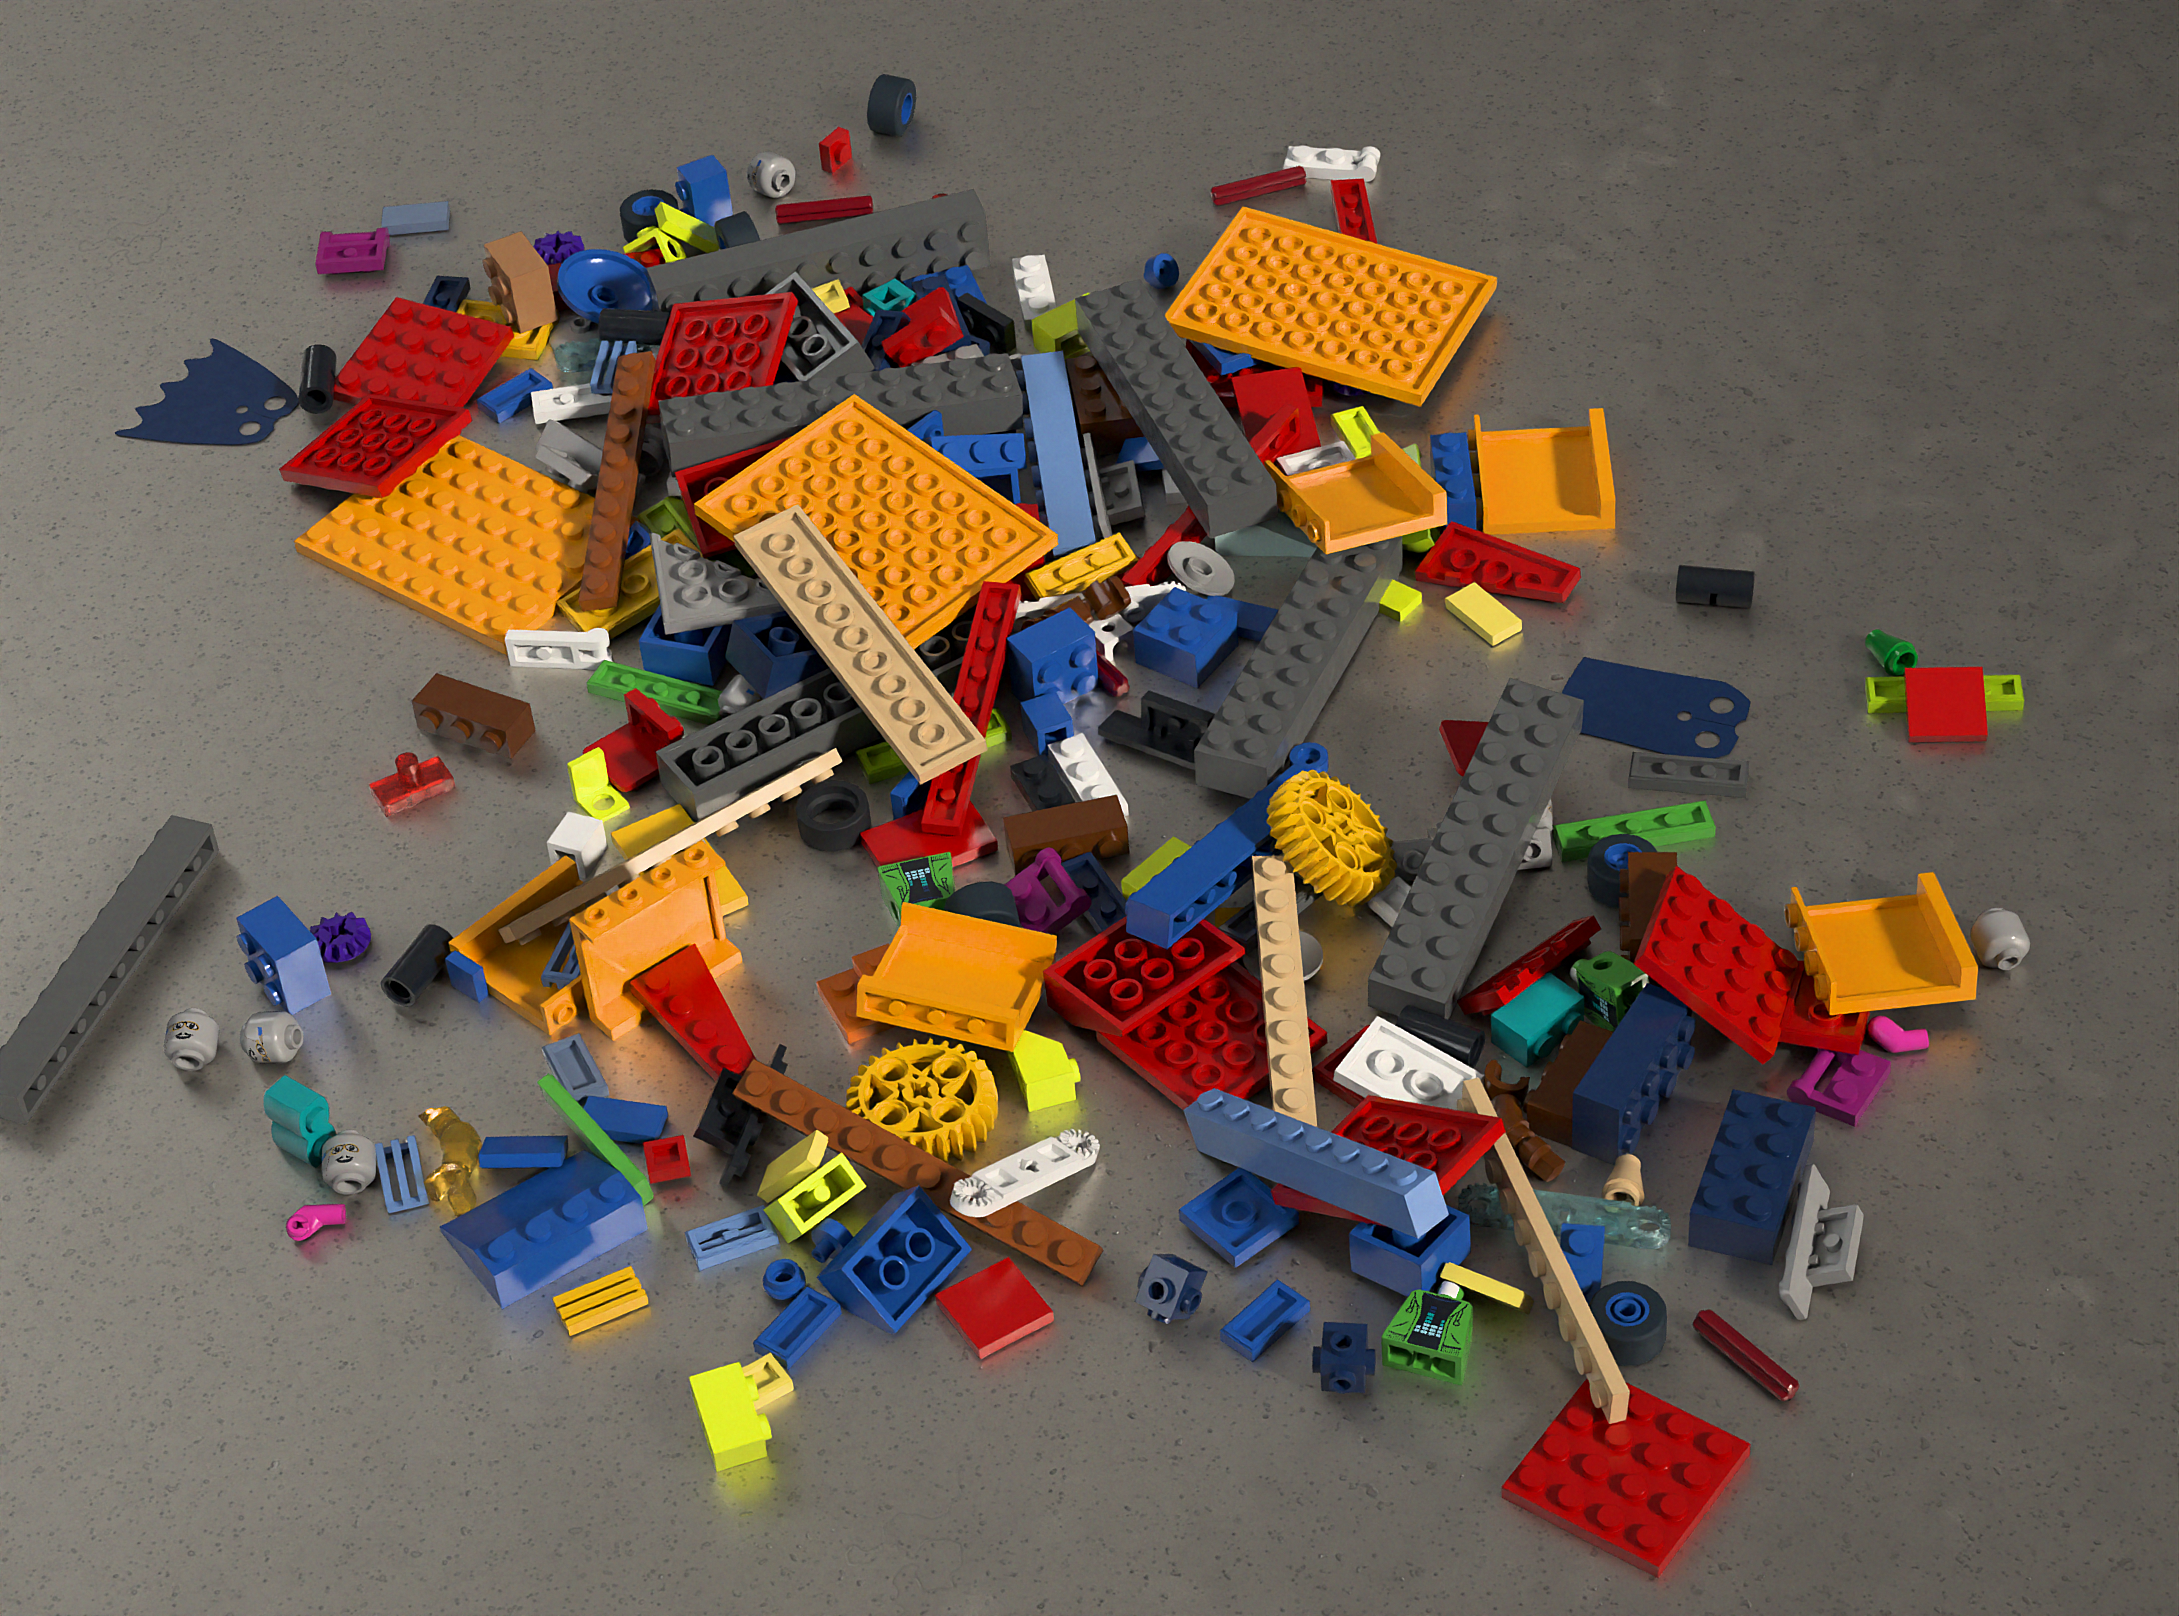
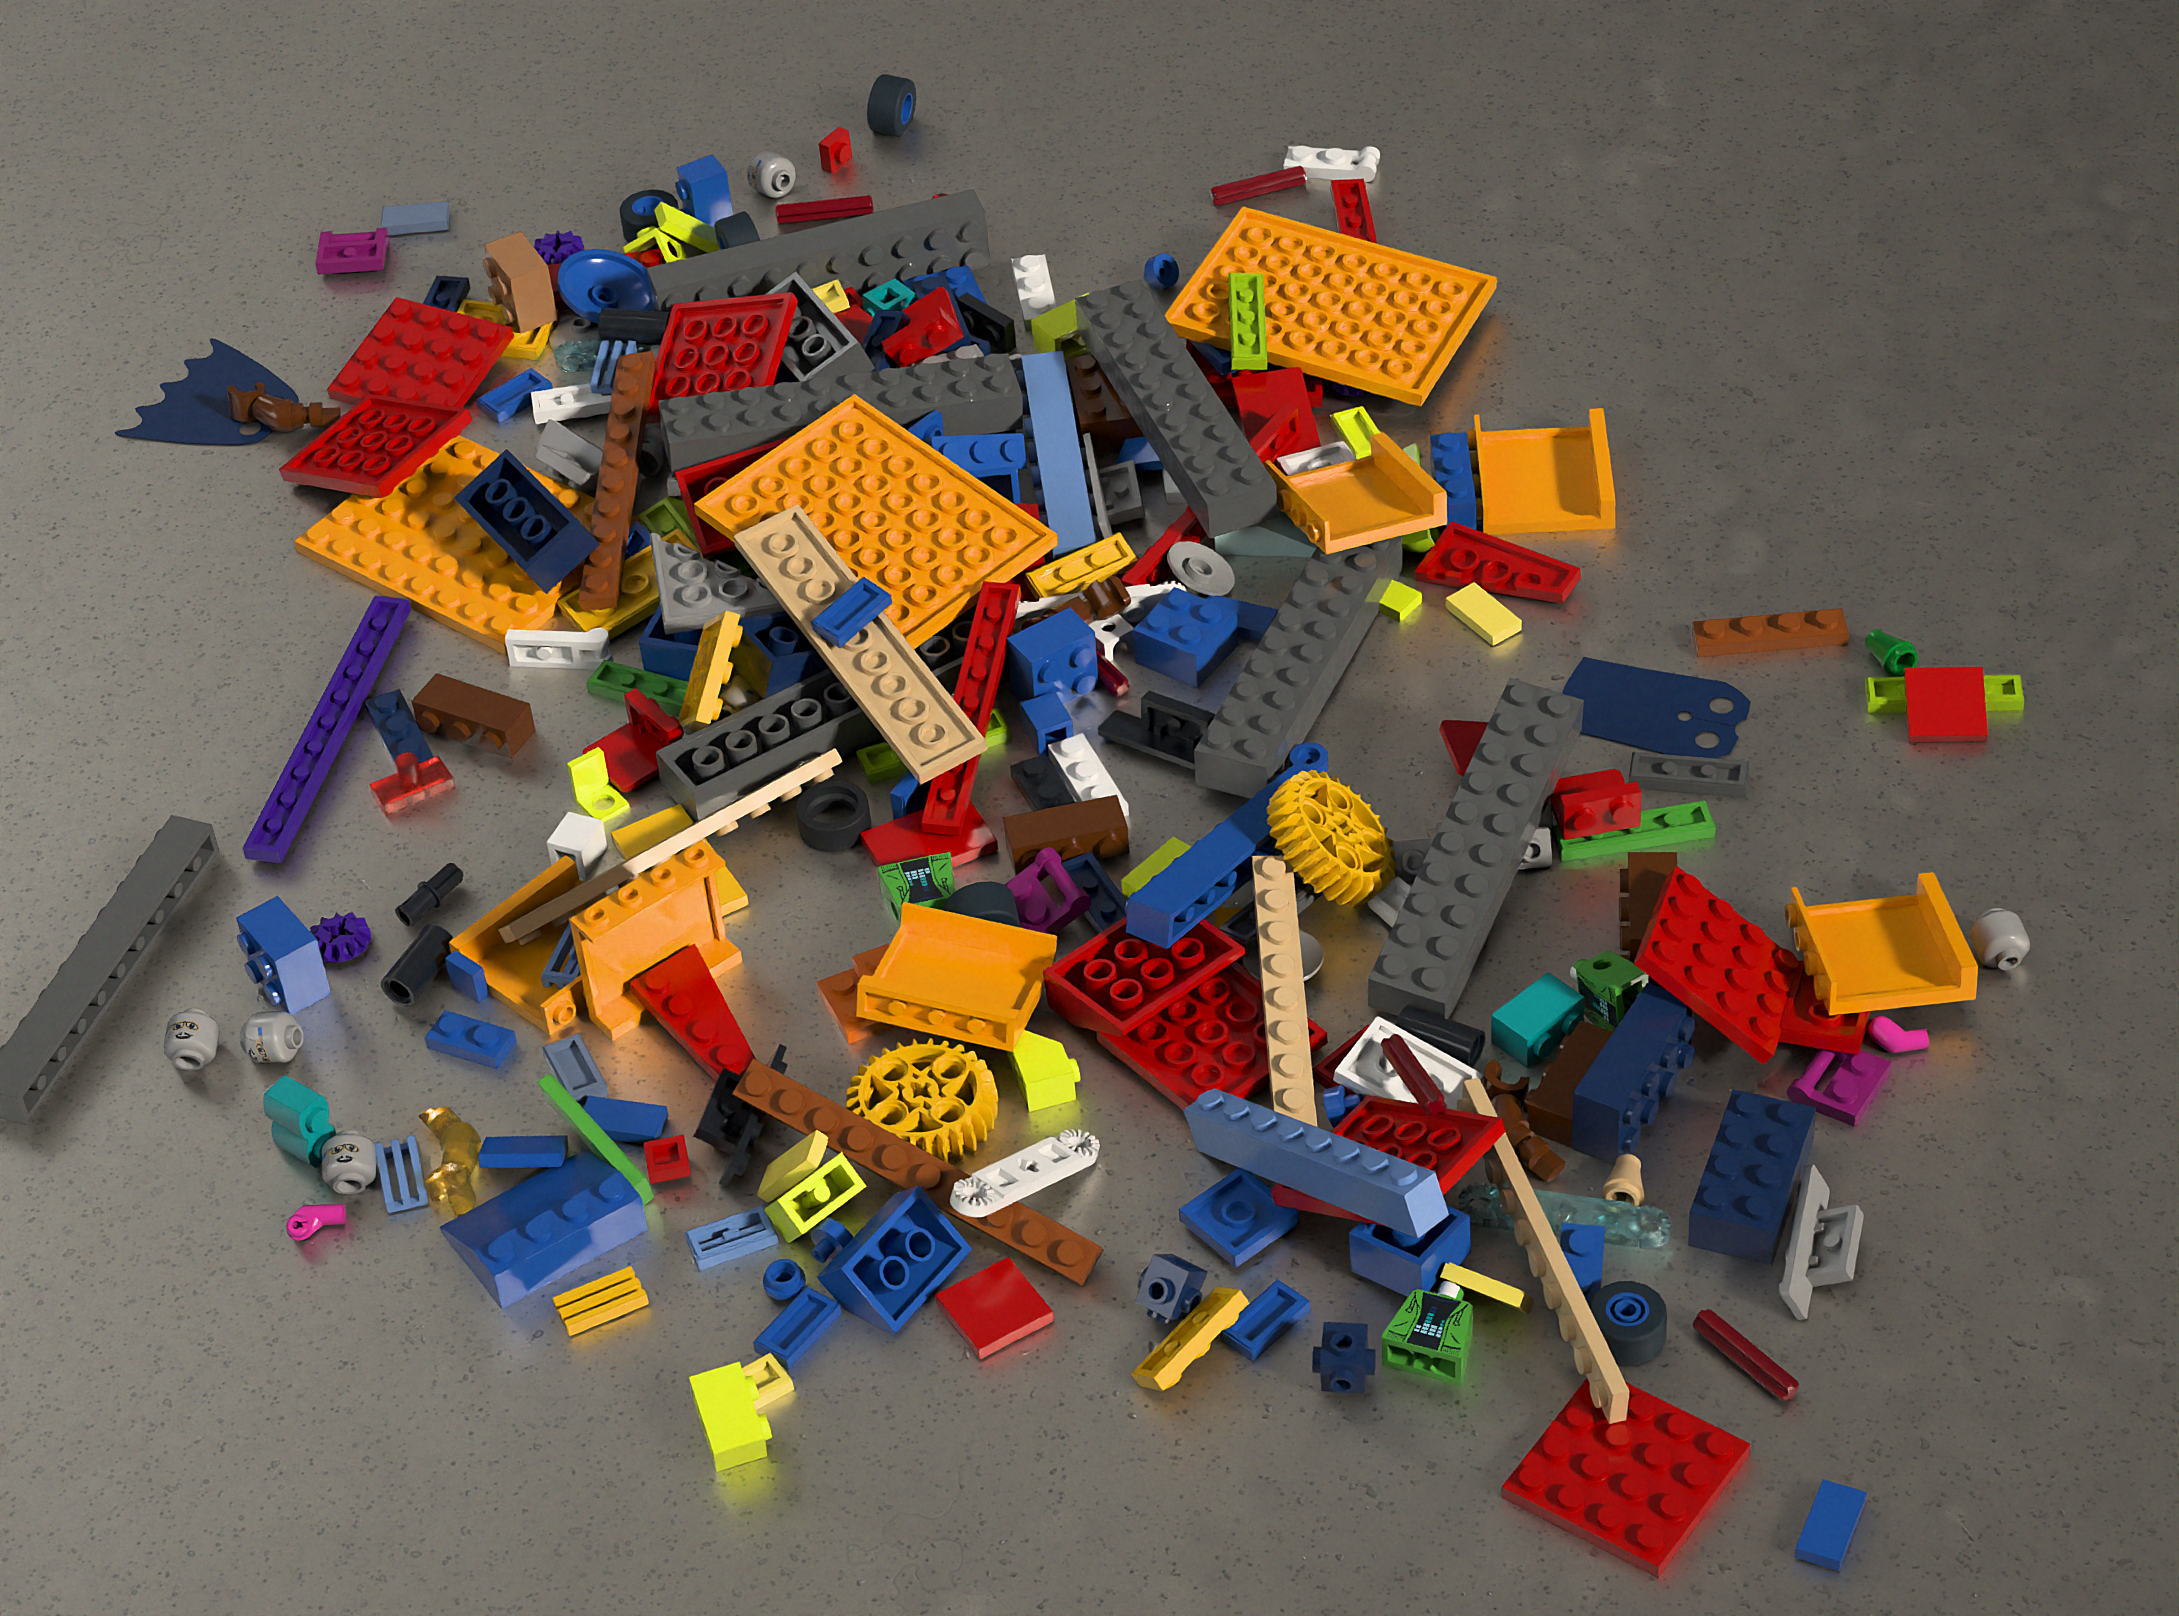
black pin [298,344,337,414] -> none
red wing [1457,915,1601,1016] -> none
black wheel [1587,834,1658,908] -> none
black pin [1676,565,1755,608] -> none
none -> reddish brown piece [227,381,341,432]
none -> dark purple plate [243,596,411,863]
none -> dark blue plate [364,689,436,780]
none -> black axle [395,863,464,927]
none -> blue plate [425,1010,517,1069]
none -> dark blue brick [454,449,600,594]
none -> yellow plate [678,610,743,735]
none -> blue tile [811,577,892,648]
none -> yellow plate [1131,1286,1249,1391]
none -> lime tile [1228,273,1268,370]
none -> blue tile [1323,1085,1364,1128]
none -> dark red axle [1380,1034,1447,1116]
none -> red bracket [1550,769,1642,840]
none -> dark orange plate [1692,608,1849,658]
none -> blue tile [1795,1479,1867,1571]

